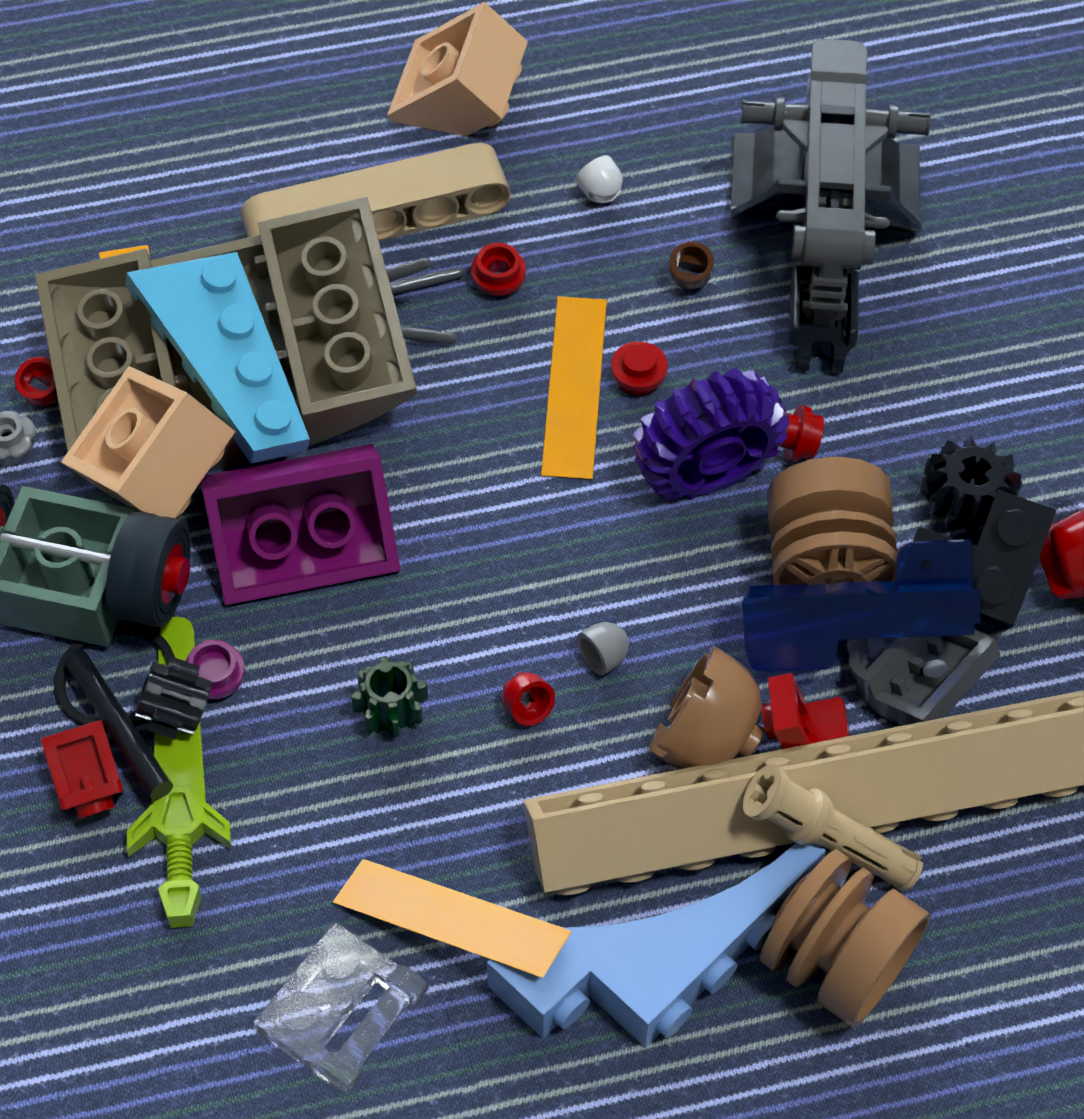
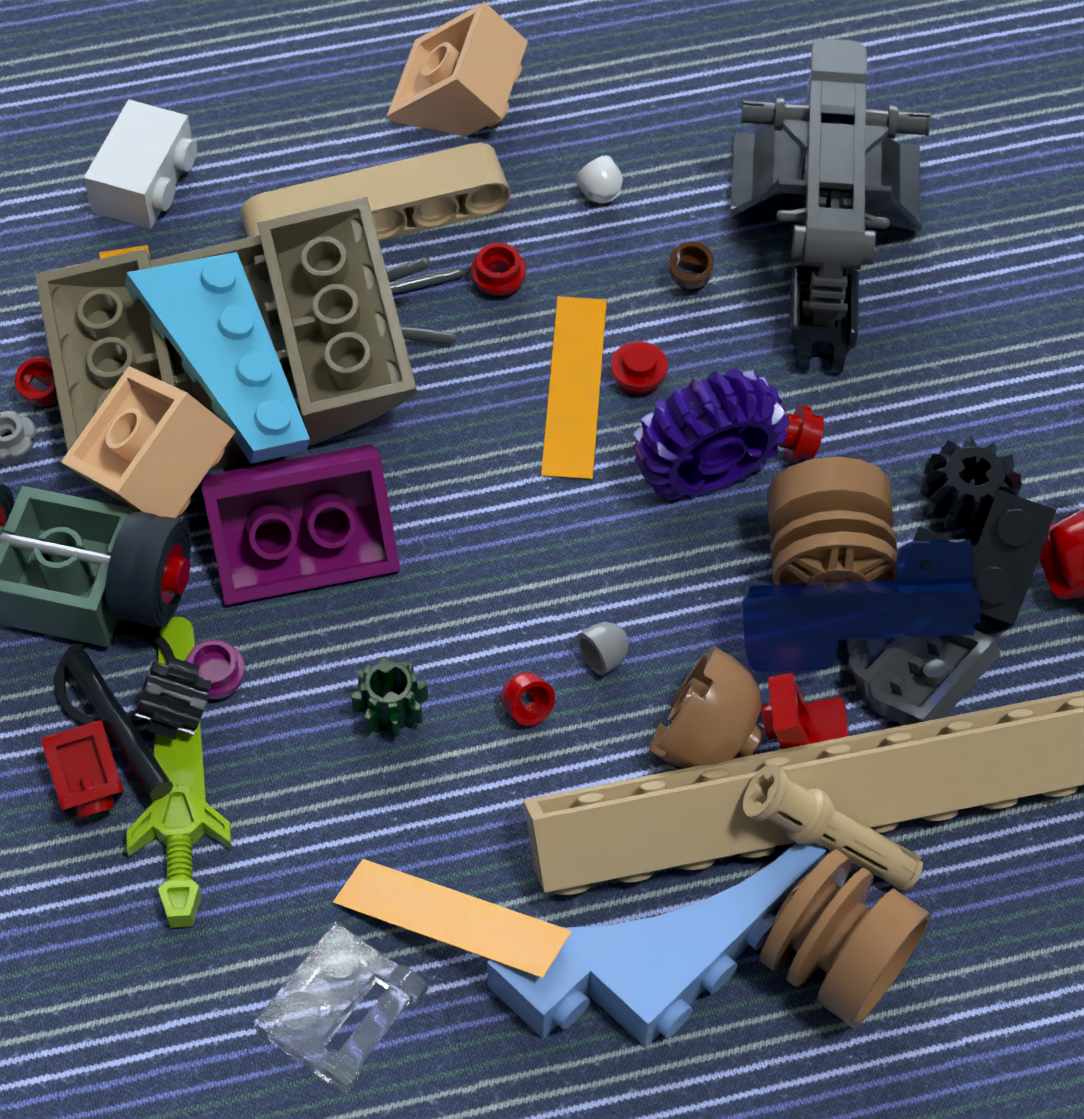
none -> white brick [84,99,197,229]

